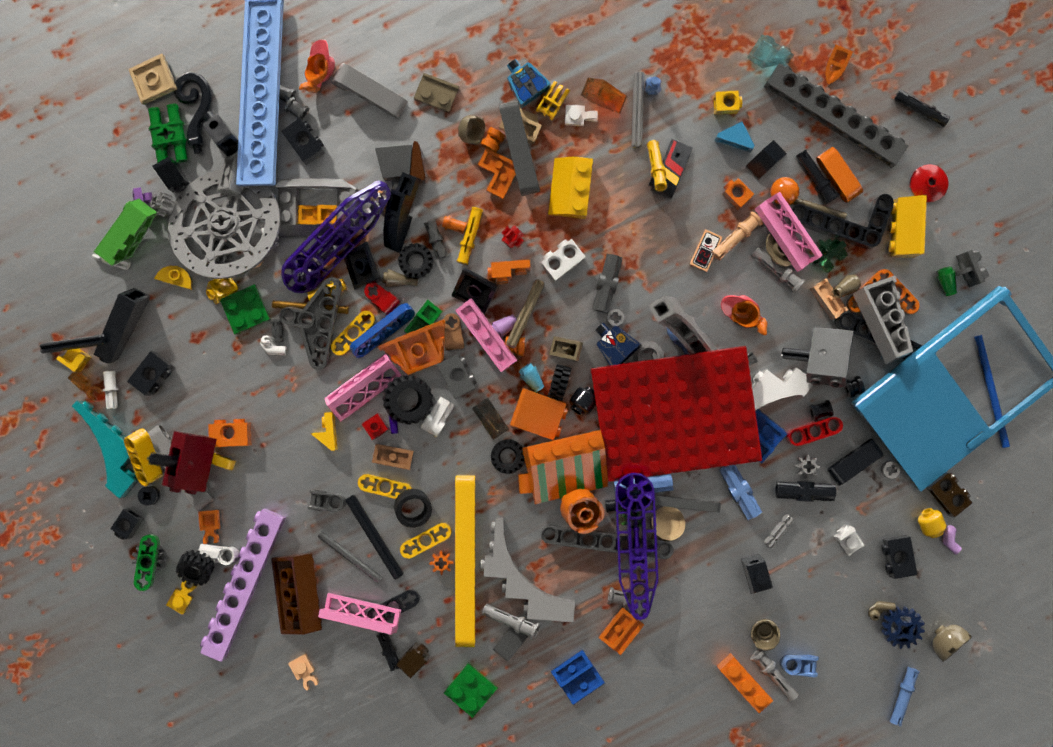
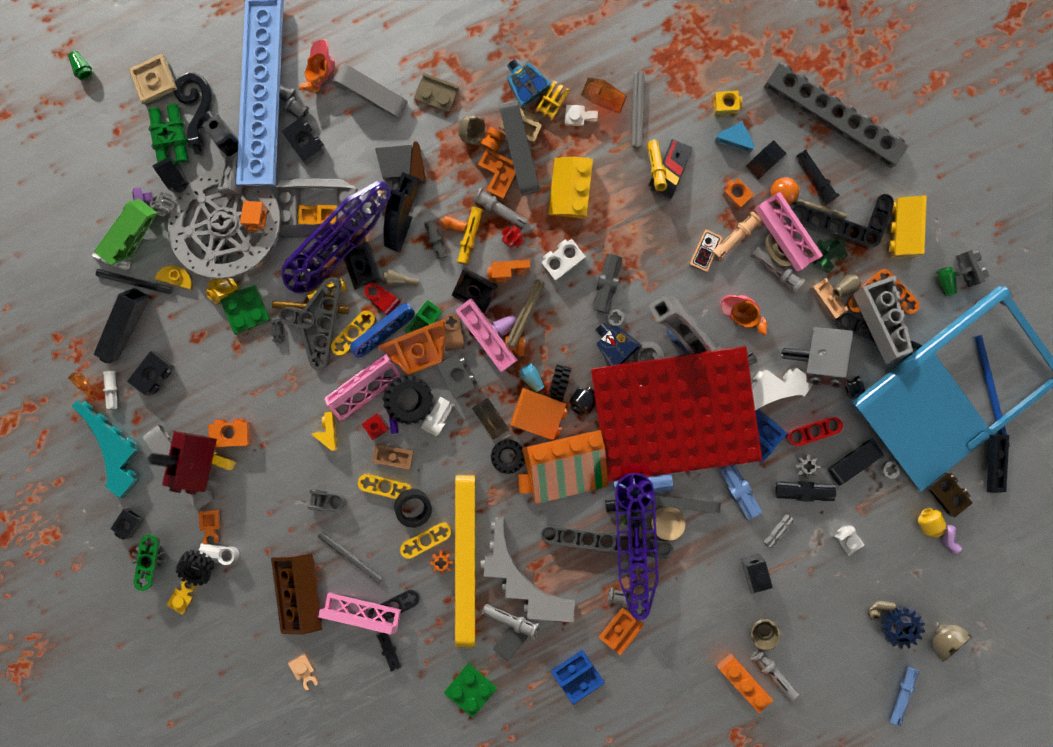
black axle [39,334,107,354] -> none
yellow panel [56,348,92,373] -> none
yellow beam [124,429,163,487] -> none
black wheel [137,486,161,506] -> none
lavender brick [200,508,286,662] -> none
white arm [260,335,287,356] -> none
black axle [345,495,403,580] -> none
dark brown brick [397,642,430,679] -> none
black tyre [398,243,433,279] -> none
dark tan slope [549,336,583,362] -> none
orange brick [560,489,604,534] -> none
medium blue piece [645,77,662,95] -> none
clear light blue slope [747,34,794,68] -> none
medium blue piece [780,654,819,677] -> none
black bush [809,400,834,421] -> none
orange beam [816,147,863,203] -> none
orange plate [825,44,853,84] -> none
black brick [881,535,918,579] -> none
black pin [894,89,950,128] -> none
red dish [910,164,949,202] -> none
none -> green cone [68,51,92,80]
none -> black bar [95,269,172,294]
none -> orange brick [240,201,268,232]
none -> light grey pin [472,187,528,230]
none -> black plate [987,434,1009,493]

